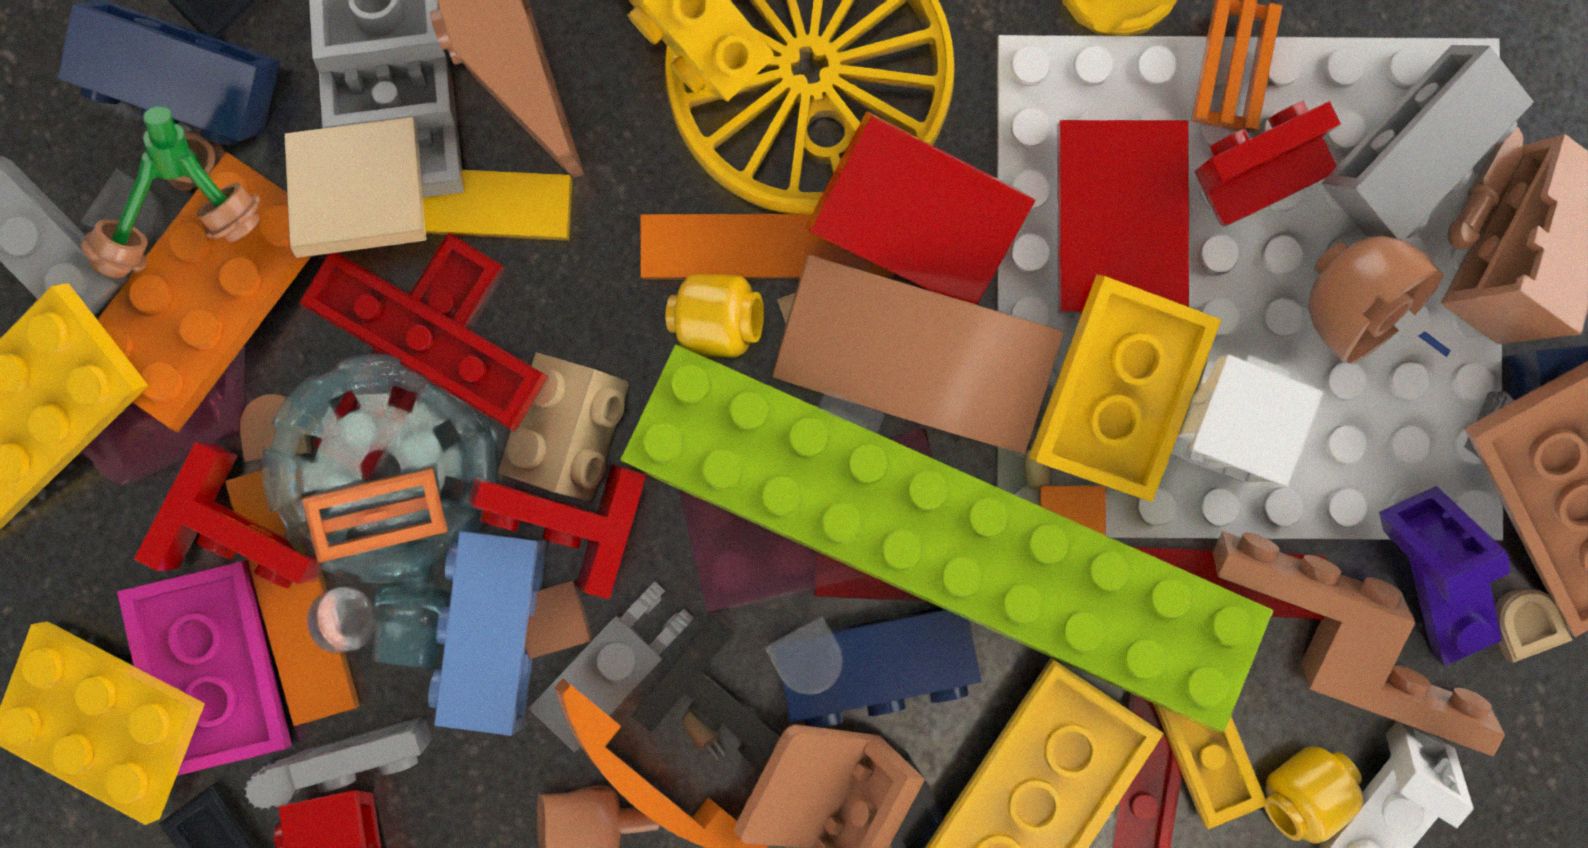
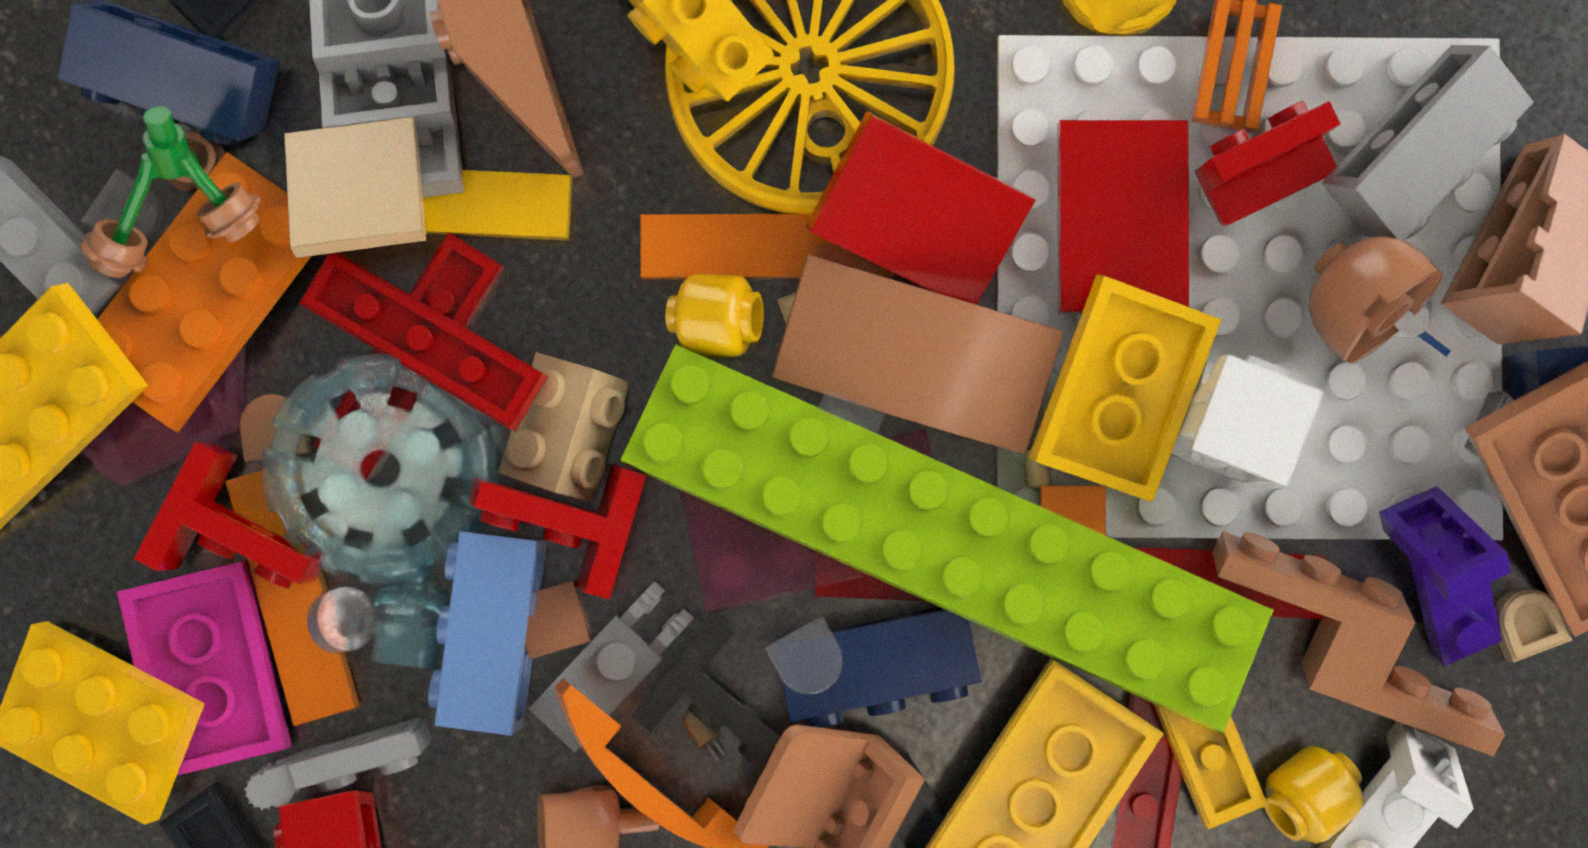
orange tile [302,467,448,563] -> none
nougat piece [1447,127,1523,250] -> none

